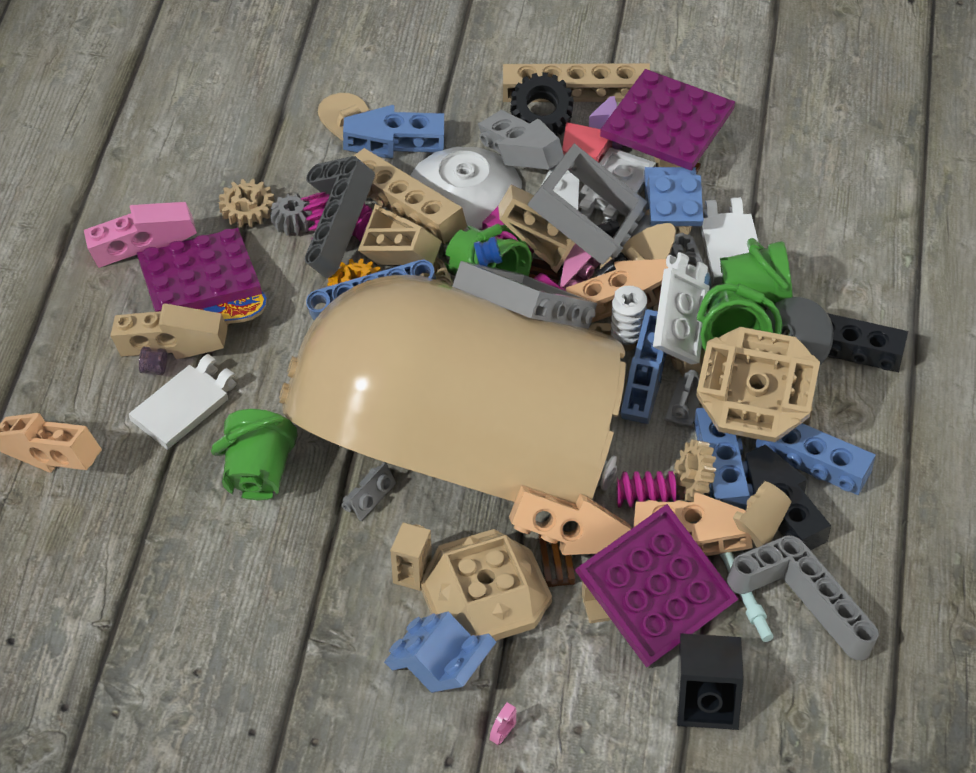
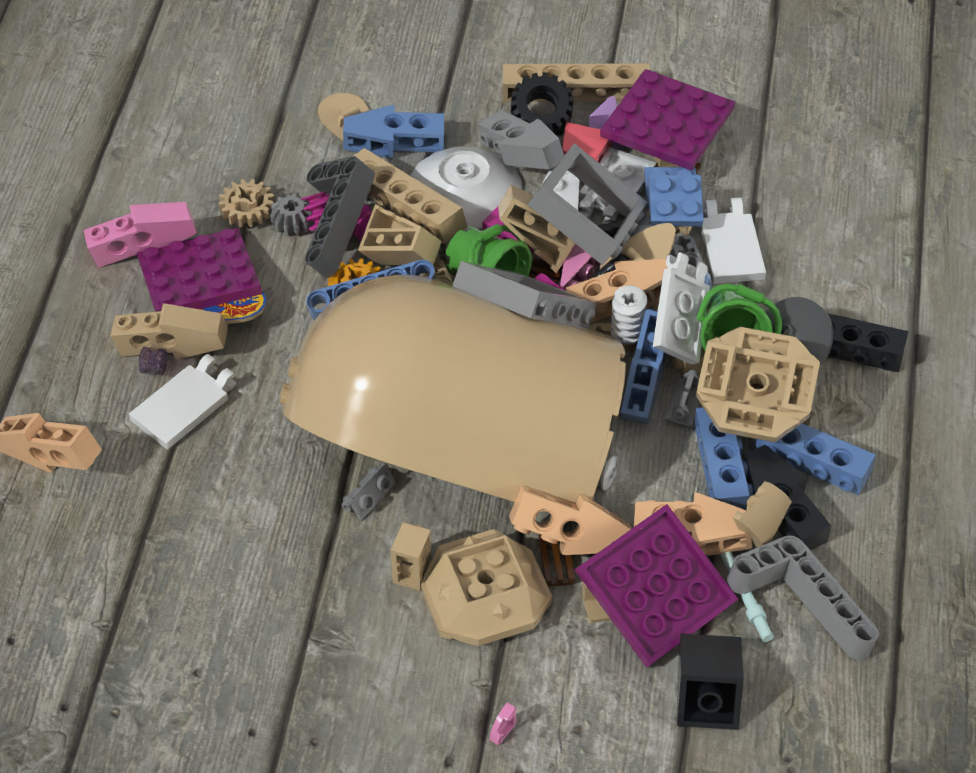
bright green piece [211,409,298,500] -> none
medium blue bracket [384,611,496,693] -> none
blue wheel [474,237,502,266] -> none
dark pink piece [616,471,676,508] -> none
tan gear [674,439,716,502] -> none
bright green piece [720,238,793,308] -> none

